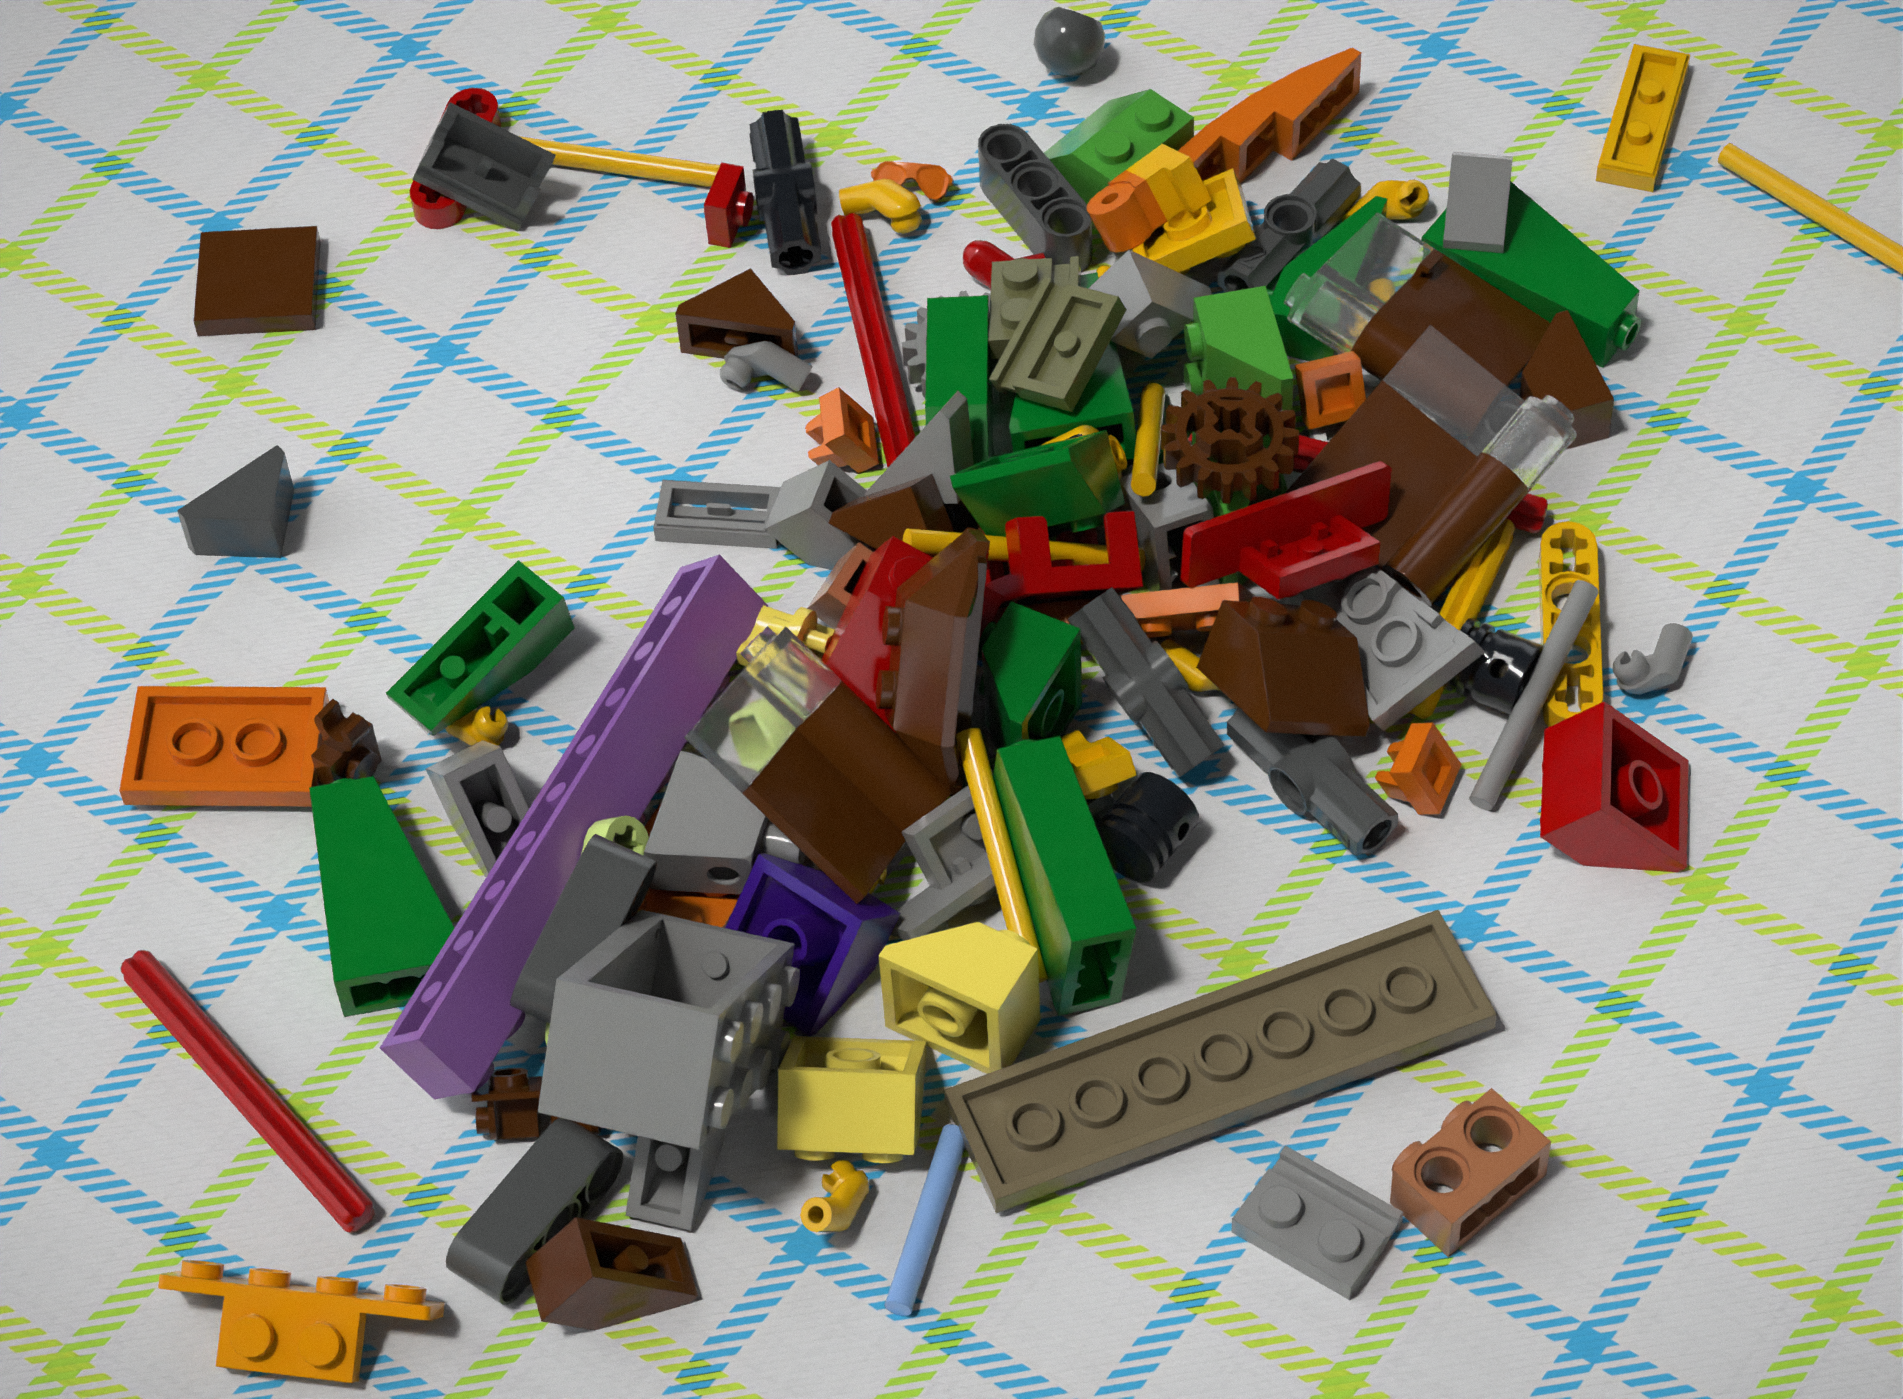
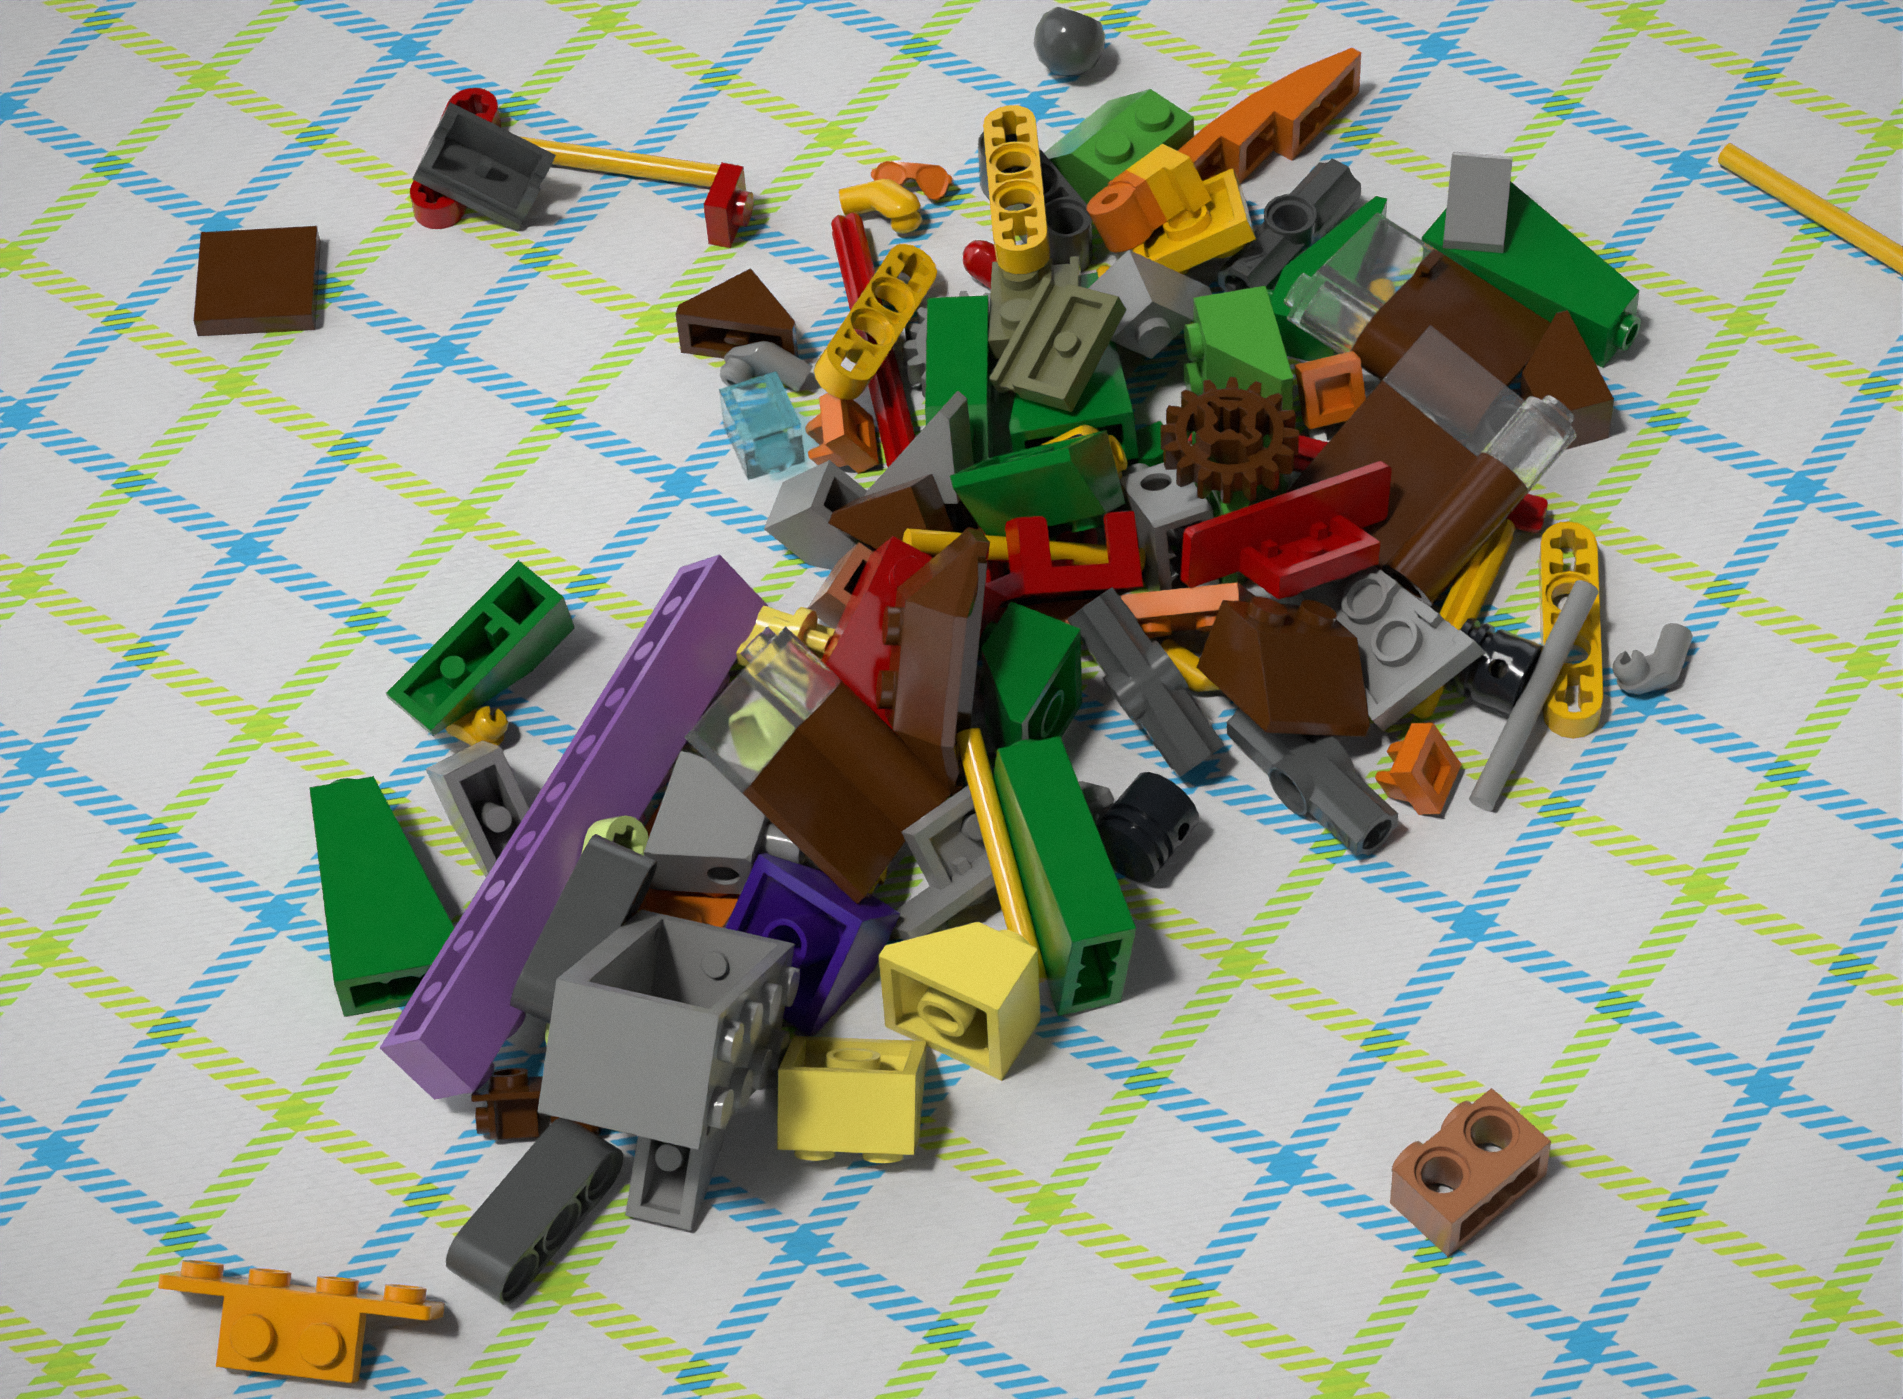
orange plate [119,686,330,807] -> none
red axle [120,950,375,1233] -> none
dark grey slope [177,445,294,558] -> none
reddish brown plate [311,699,382,786] -> none
reddish brown slope [525,1217,698,1331] -> none
light grey tile [653,480,781,549] -> none
black piece [749,110,821,275] -> none
yellow arm [800,1160,869,1232] -> none
light blue bar [885,1124,965,1316] -> none
dark tan plate [944,909,1497,1213] -> none
yellow plate [1061,730,1137,799] -> none
yellow bar [1131,383,1166,496] -> none
light grey plate [1232,1146,1403,1300] -> none
yellow arm [1342,179,1430,222] -> none
red slope [1540,701,1689,872] -> none
yellow tile [1596,44,1690,192] -> none
none -> clear light blue brick [719,371,805,480]
none -> yellow beam [814,244,937,400]
none -> yellow beam [983,105,1050,274]

